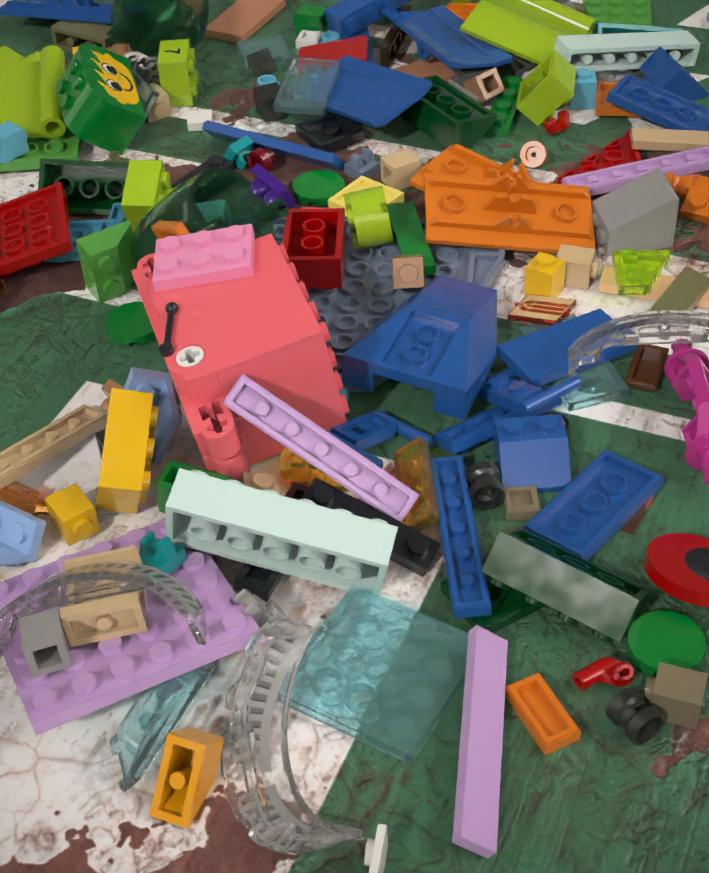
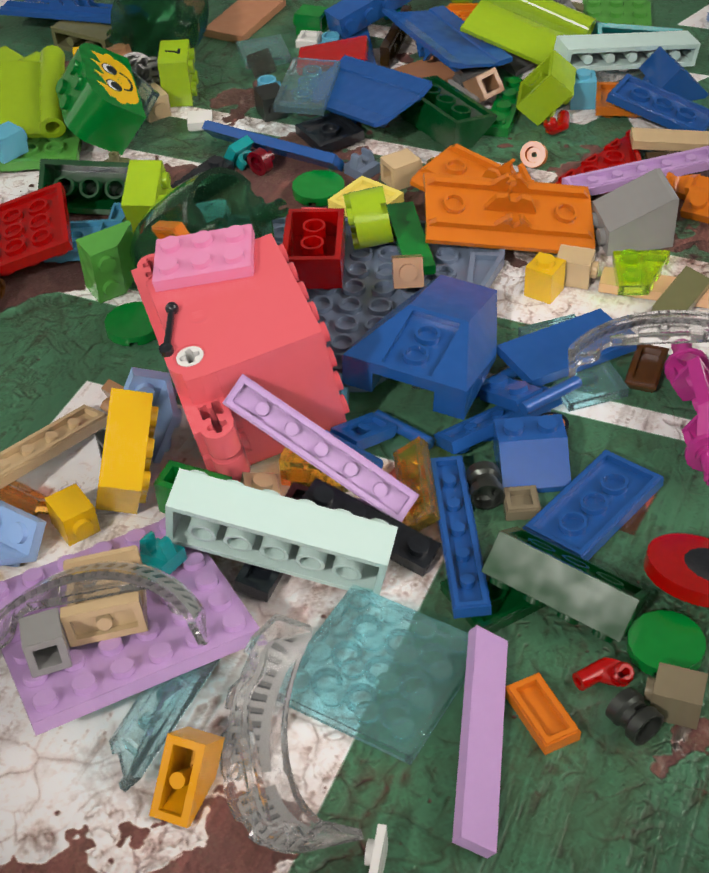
light grey plate [233,589,291,637] -> none
dark purple tile [242,164,296,211] -> none
piece [508,294,576,326] -> none

